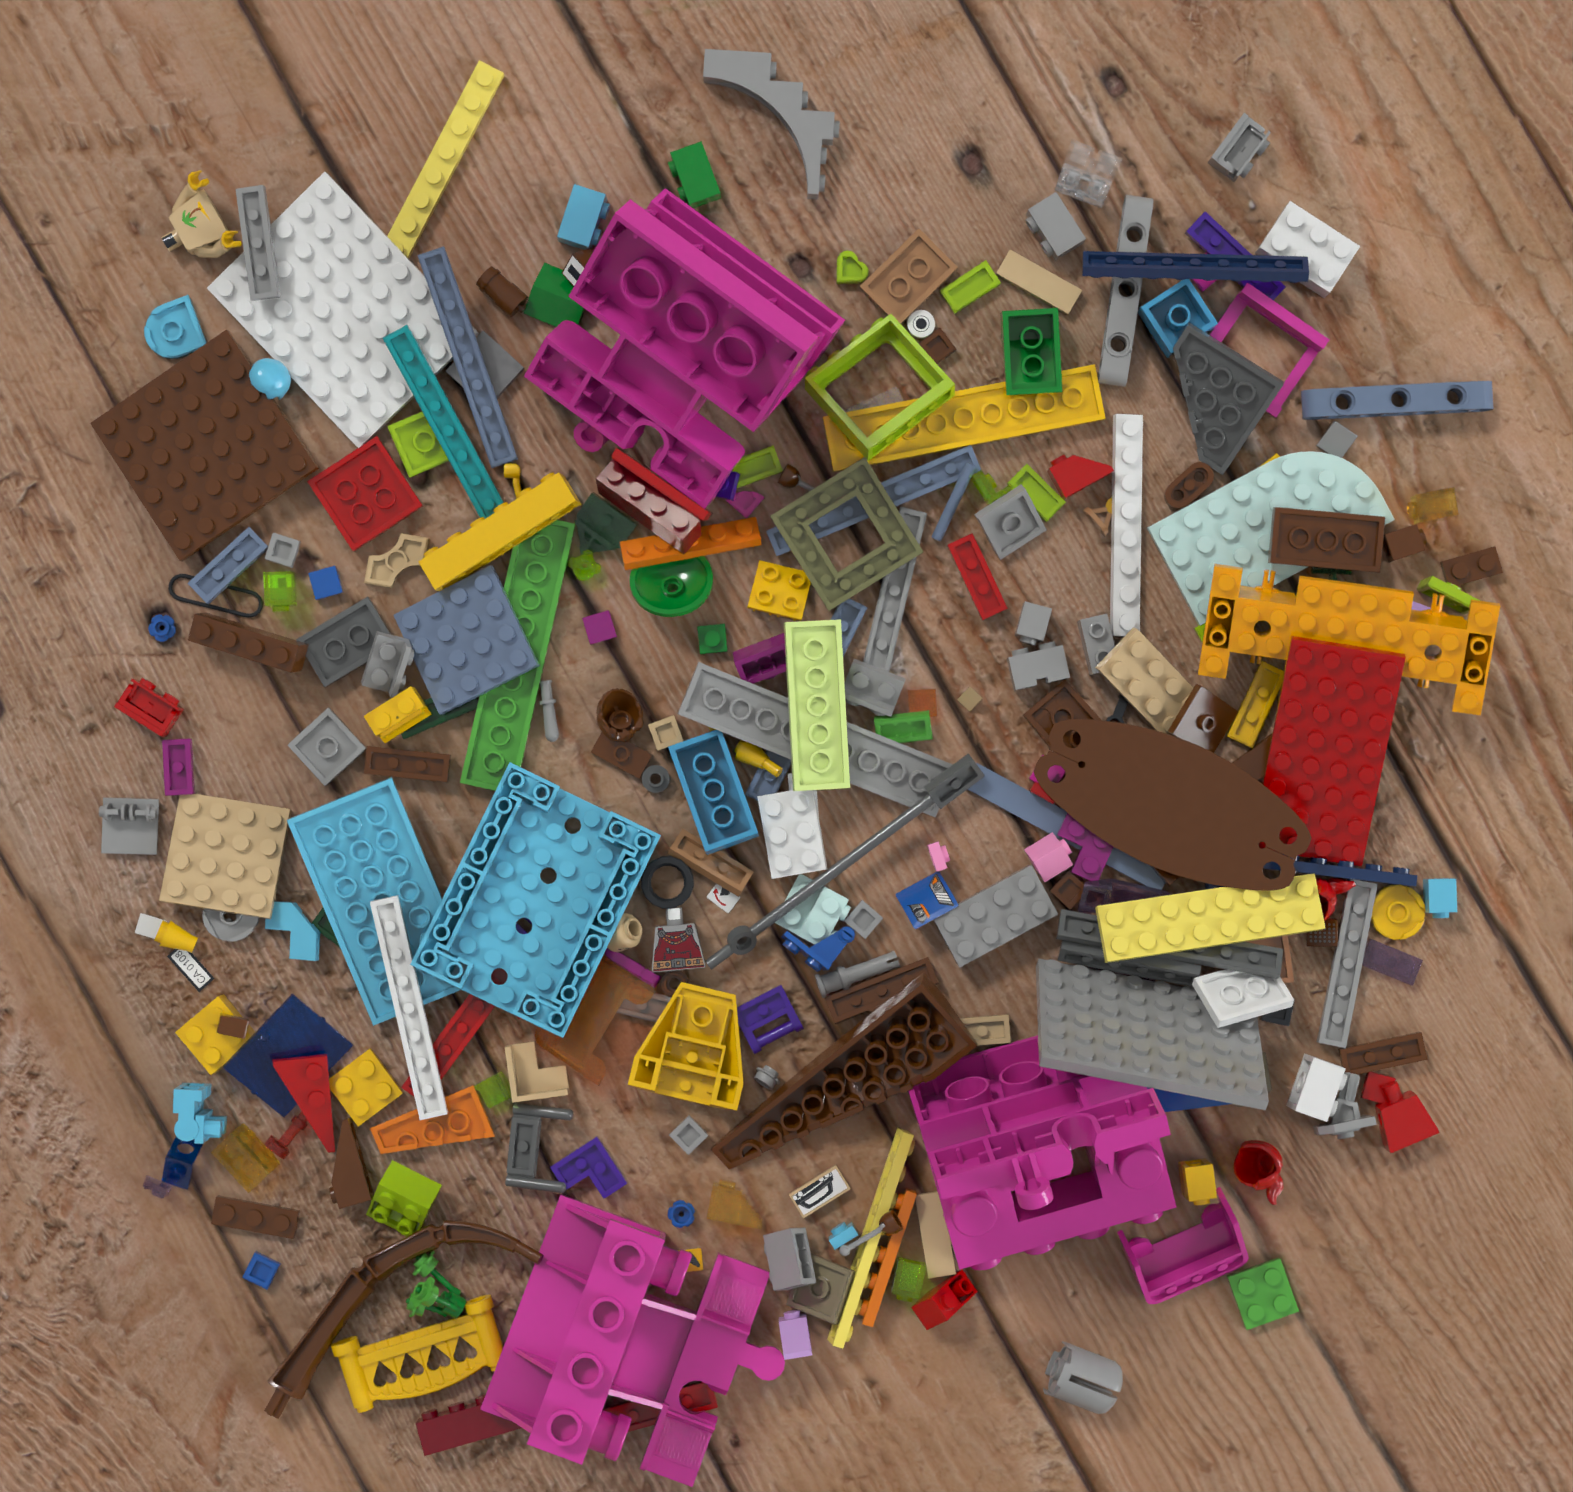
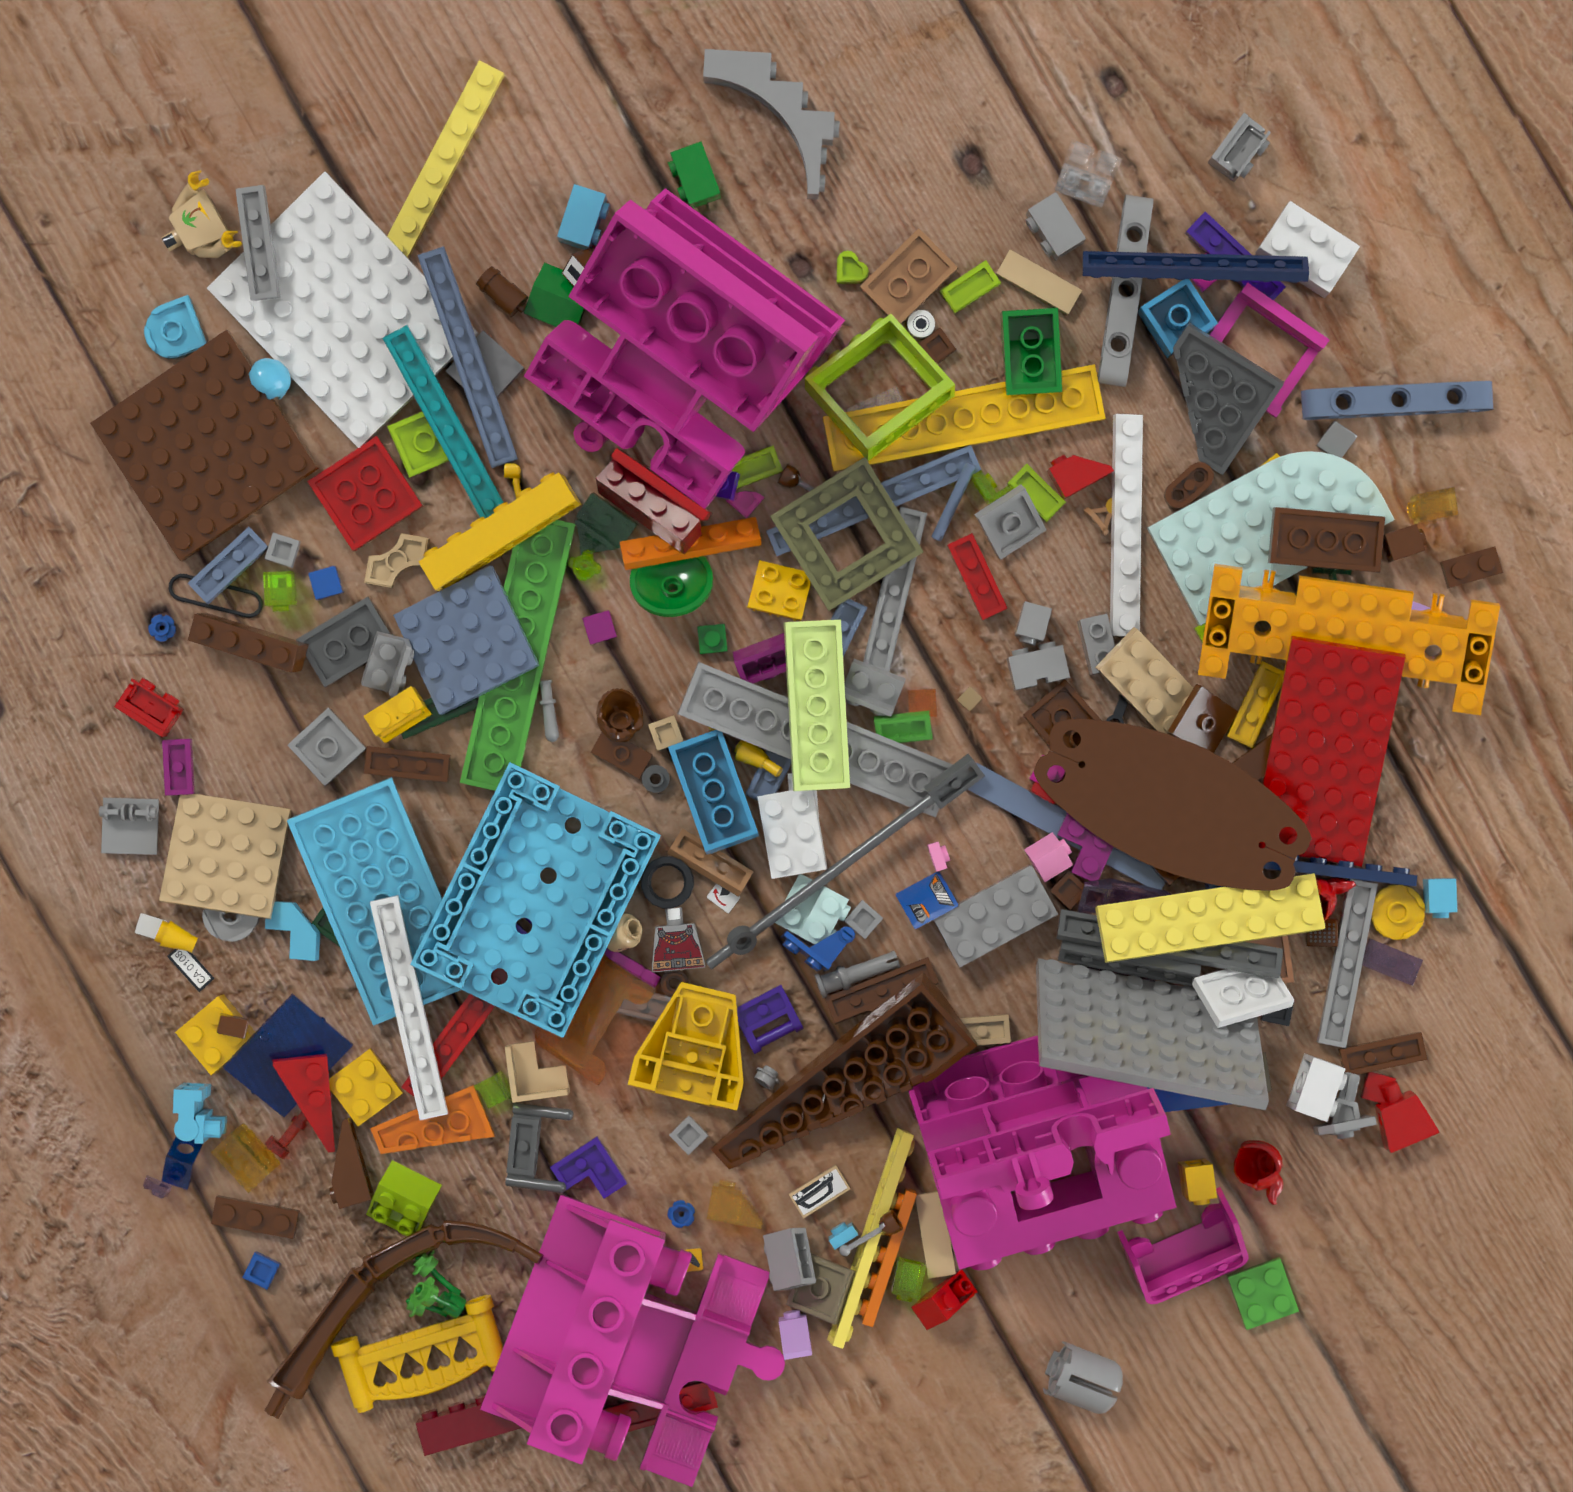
lime plate [1417,576,1480,615] -> none

